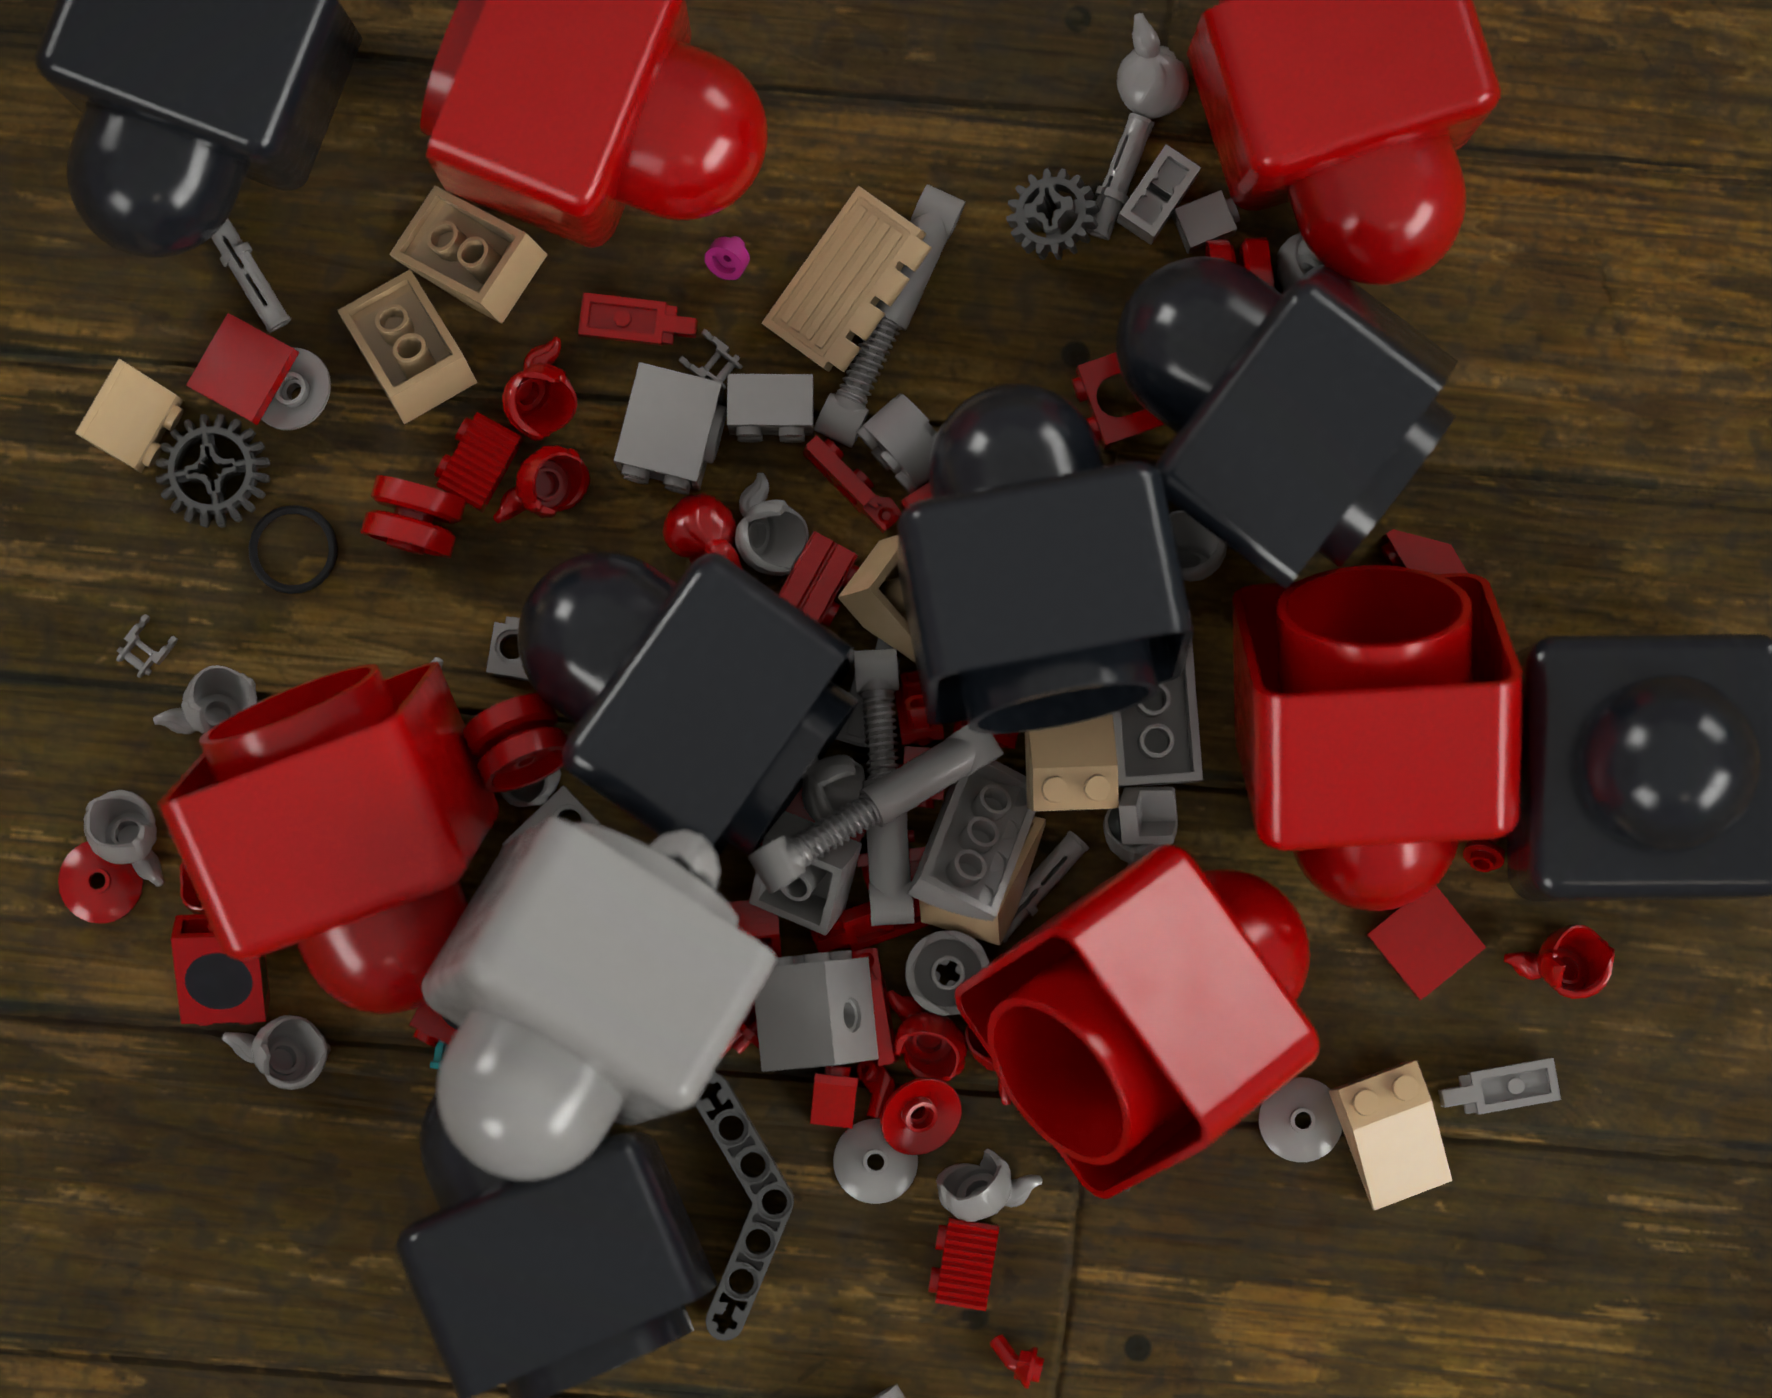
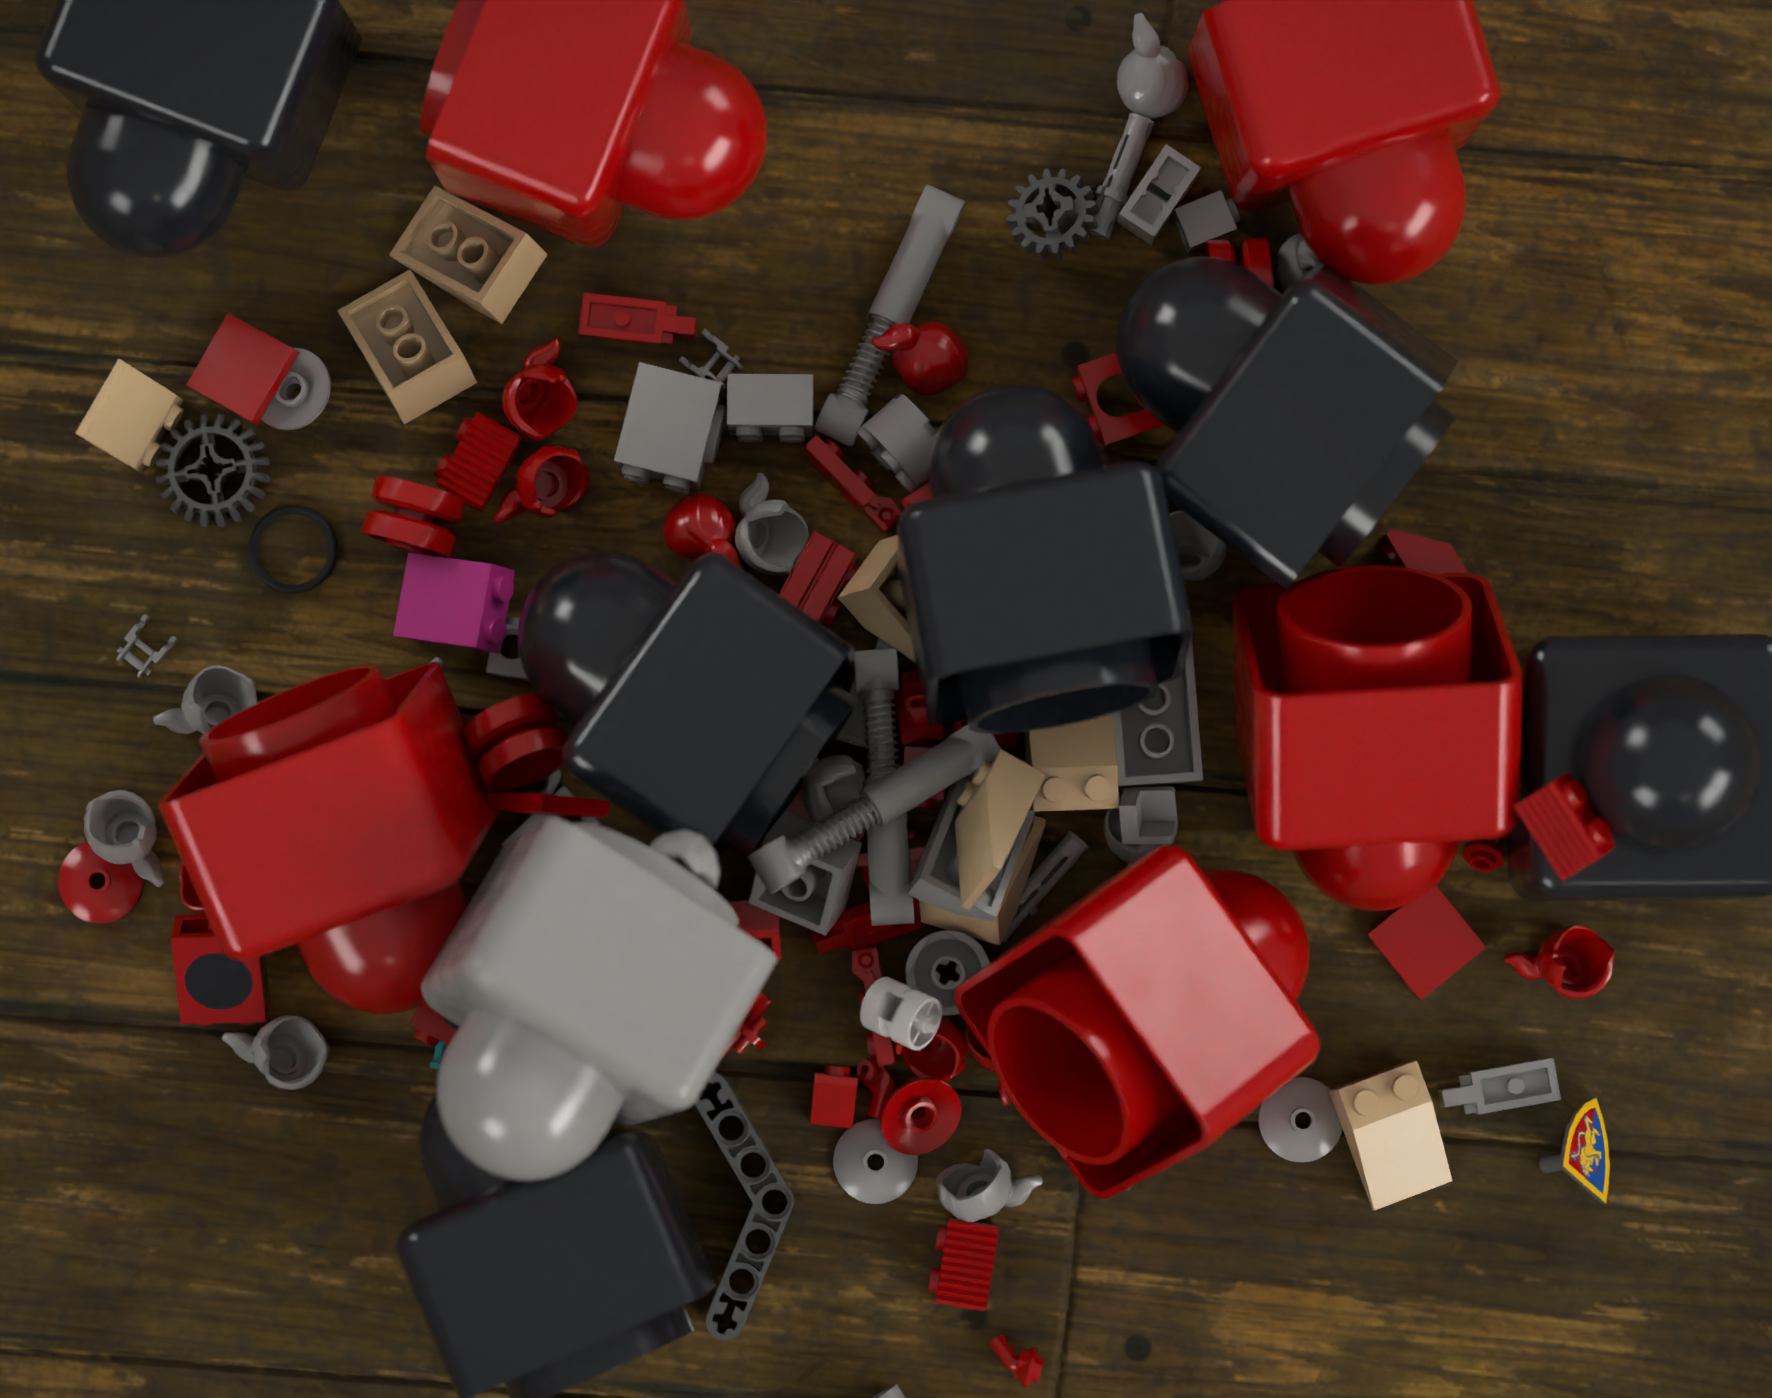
light grey pin [211,218,291,333] -> none
dark pink tile [705,236,750,280] -> none
light grey brick [755,950,879,1072] -> none
tan hinge [761,185,932,372] -> none
none -> dark pink brick [393,553,515,654]
none -> red tile [487,792,609,818]
none -> white wheel [860,977,942,1051]
none -> red hair [871,322,968,395]
none -> tan slope [955,749,1045,910]
none -> red brick [1513,772,1616,881]
none -> shield [1540,1097,1610,1205]

